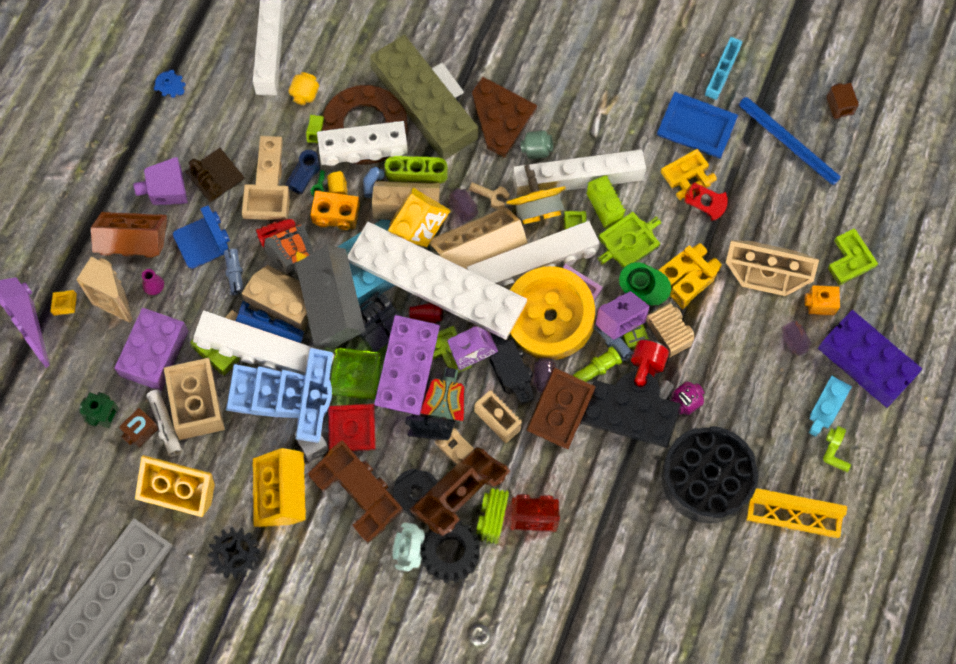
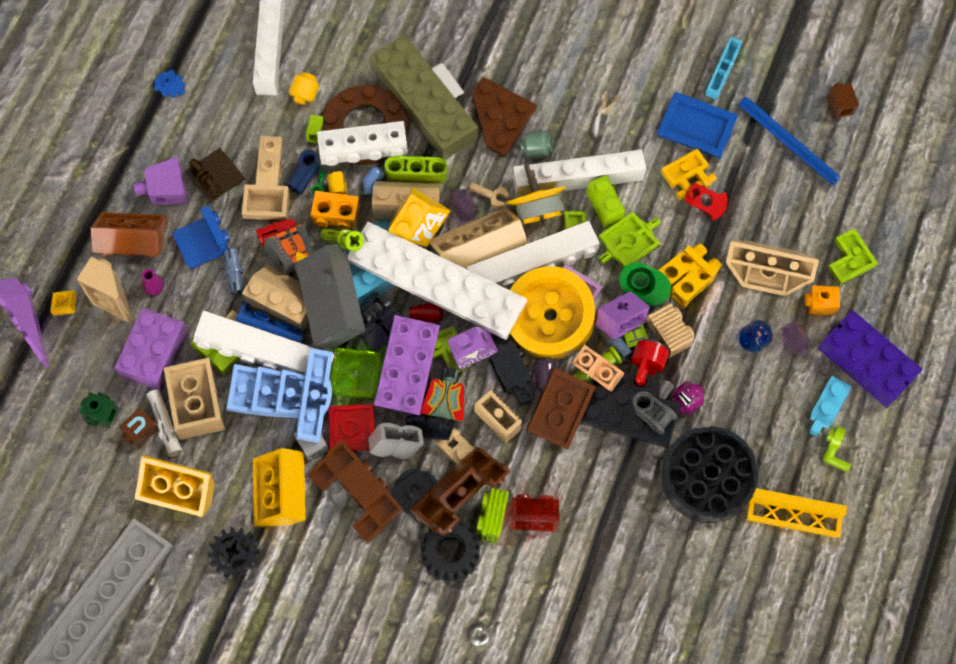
light aqua plate [393,522,425,571] -> none
none -> lime pin [320,228,364,251]
none -> light grey brick [368,423,424,459]
none -> light nougat slope [572,345,625,392]
none -> dark grey piece [633,391,677,435]
none -> clear blue head [739,320,773,353]

